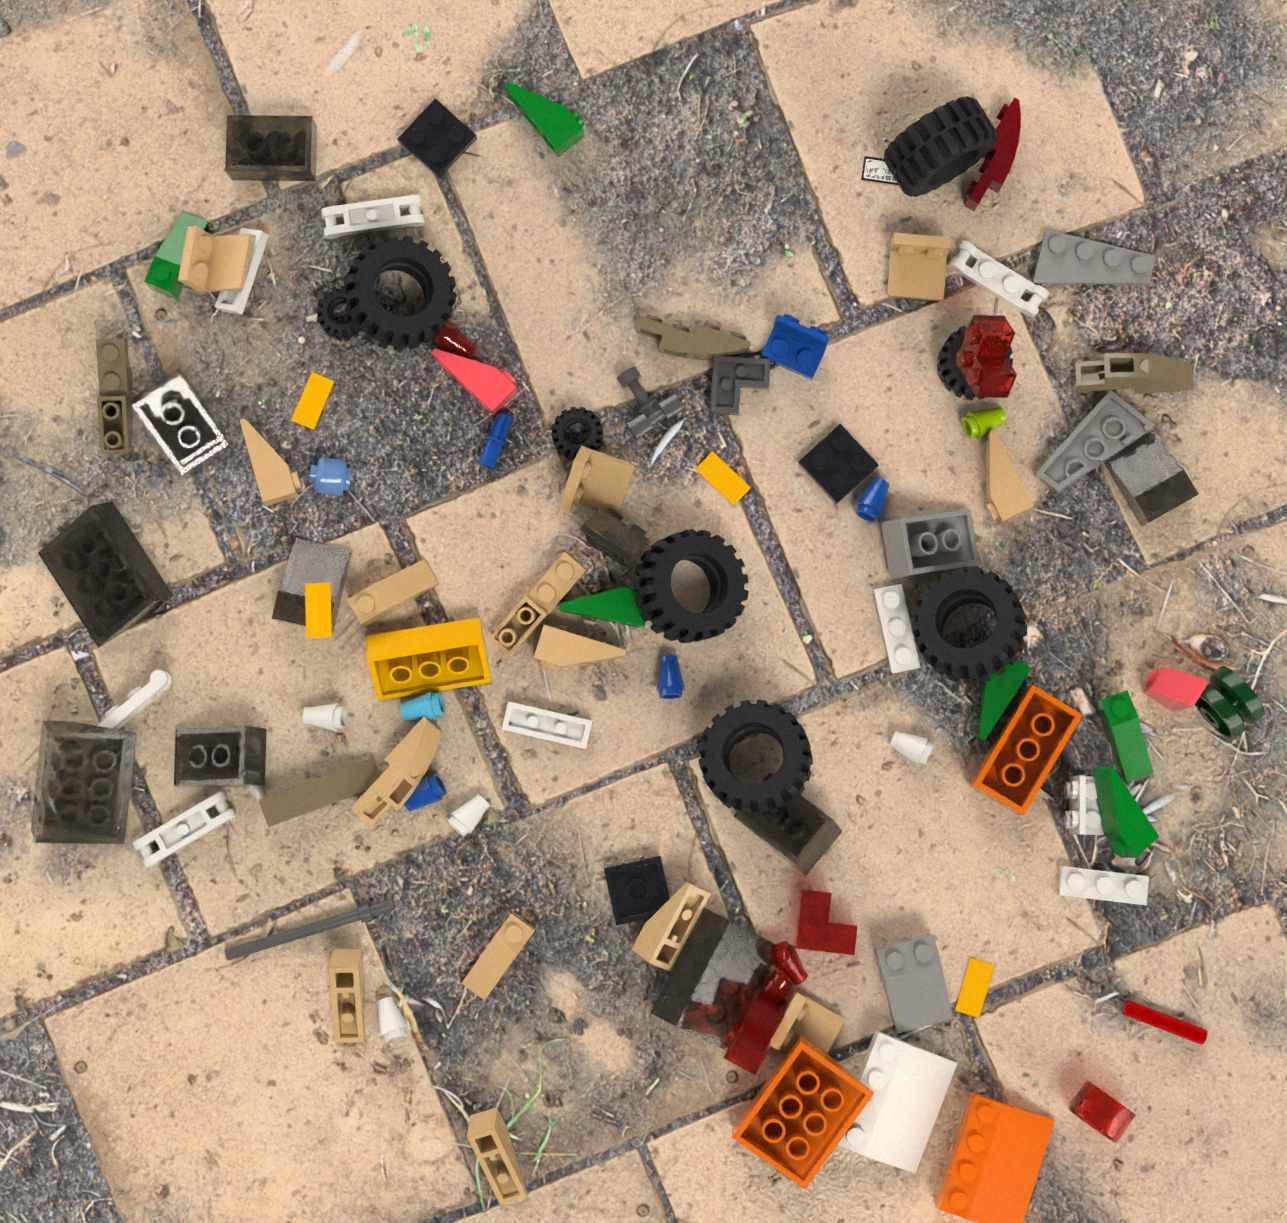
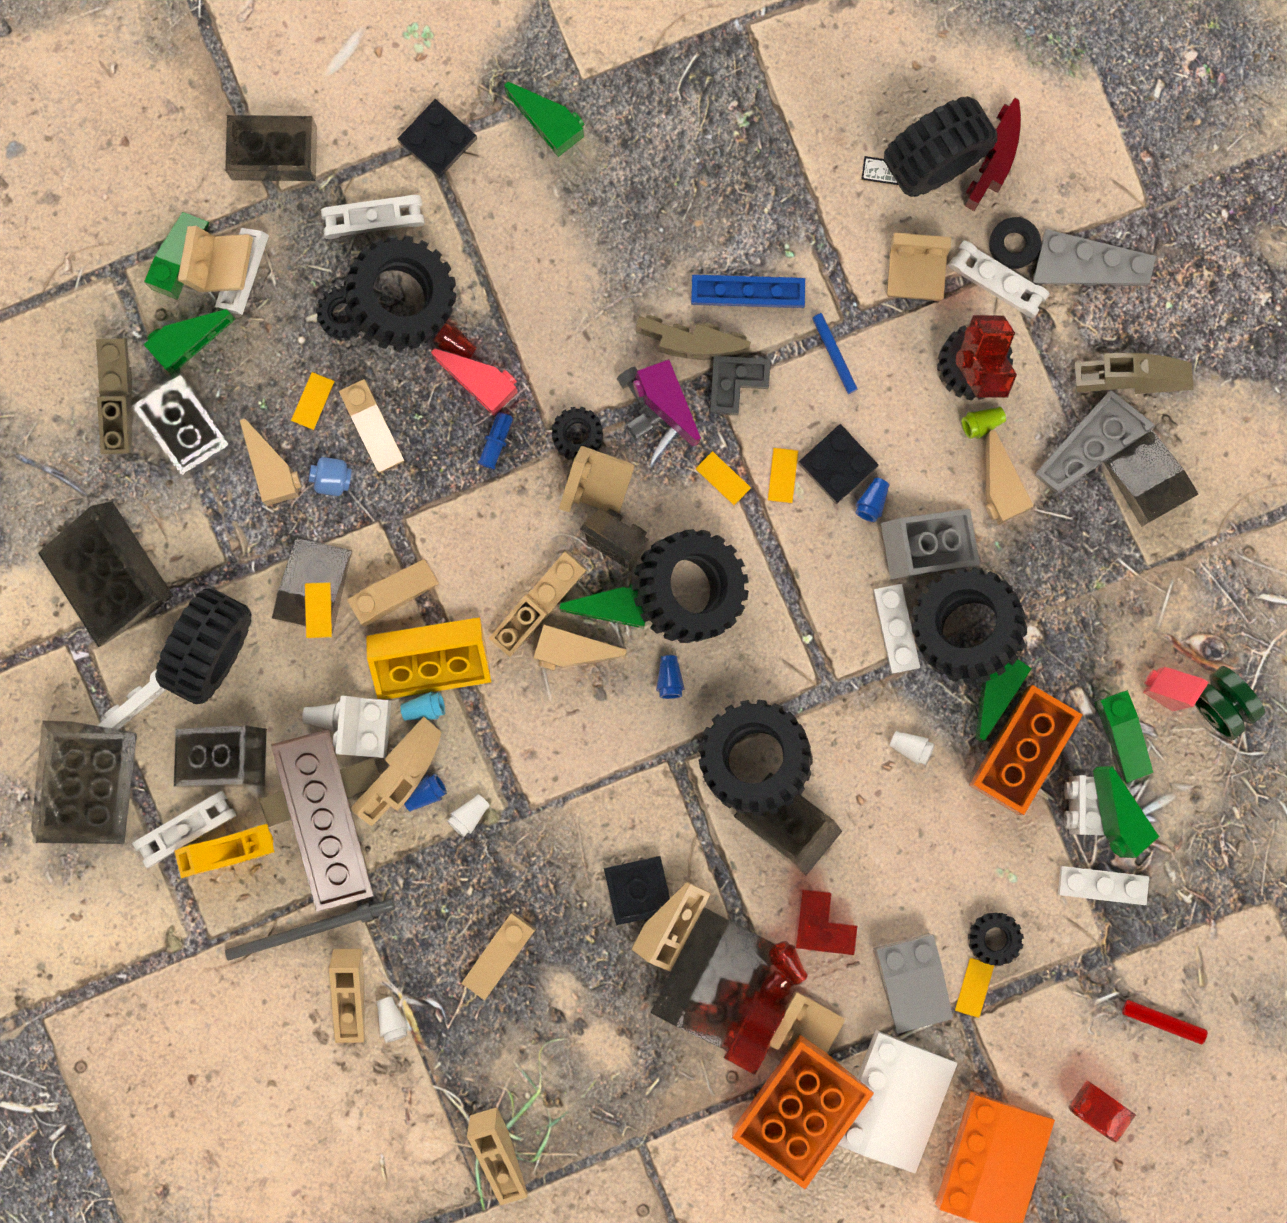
white plate [502,701,593,749] -> none
blue bracket [760,314,830,380] -> none
none -> green slope [143,309,236,375]
none -> black tyre [155,588,252,704]
none -> yellow arch [174,824,274,878]
none -> plate [271,729,373,912]
none -> white bracket [333,695,392,758]
none -> slope [339,379,404,473]
none -> magenta slope [633,359,701,447]
none -> blue plate [691,275,806,308]
none -> yellow sticker [768,448,798,503]
none -> blue bar [812,313,858,394]
none -> black tyre [968,913,1024,966]
none -> black tyre [989,217,1041,269]

